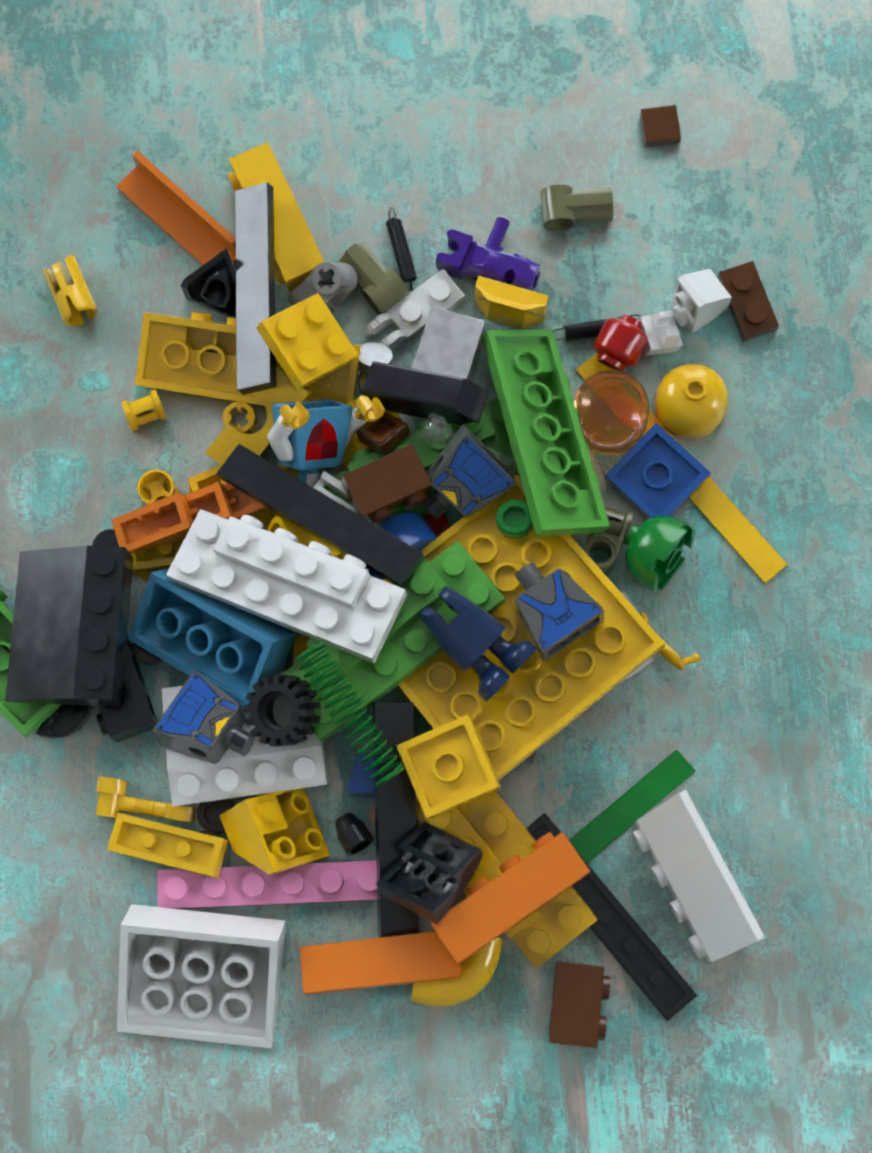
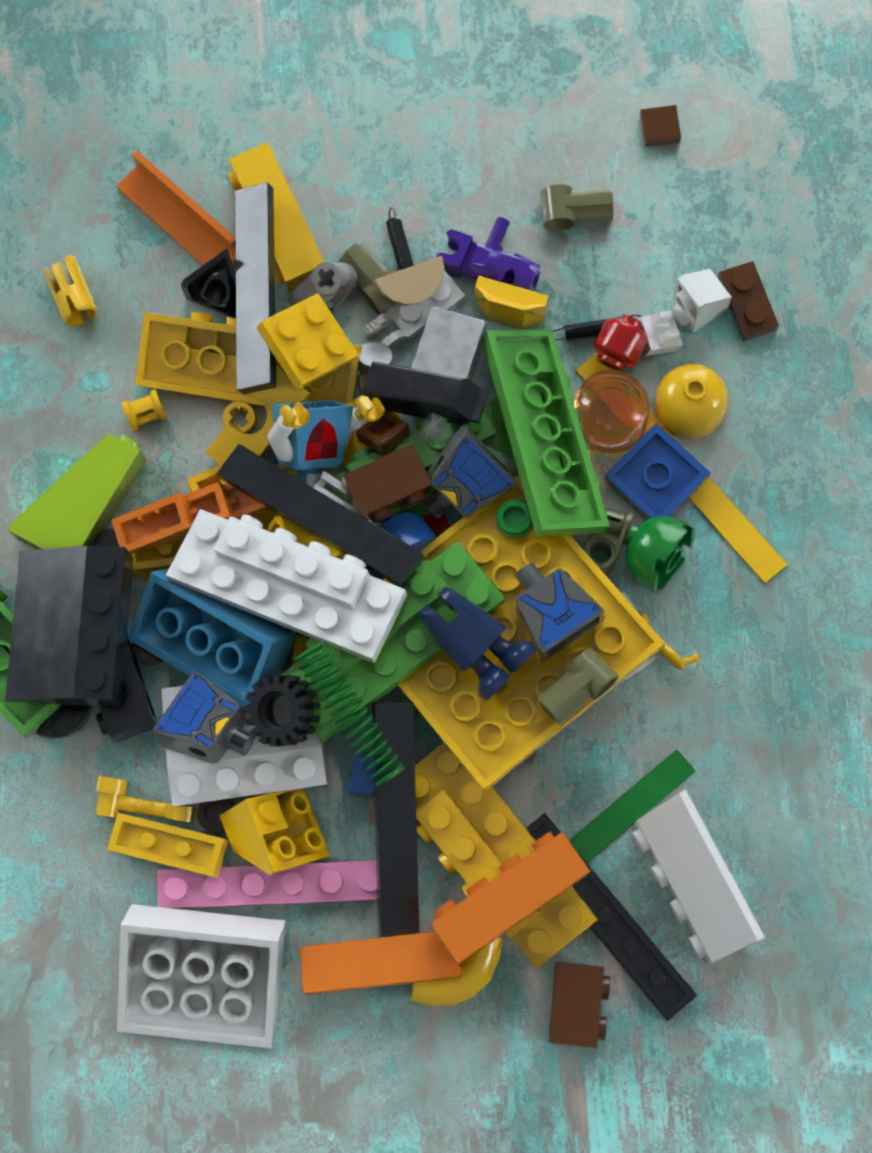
yellow wheel [137,469,179,505] -> none
black hose [335,812,374,856] -> none
black slope [376,822,483,924] -> none
yellow plate [397,714,501,819] -> none
none -> lime slope [7,433,146,550]
none -> tan tile [373,256,444,306]
none -> olive piece [537,647,619,726]

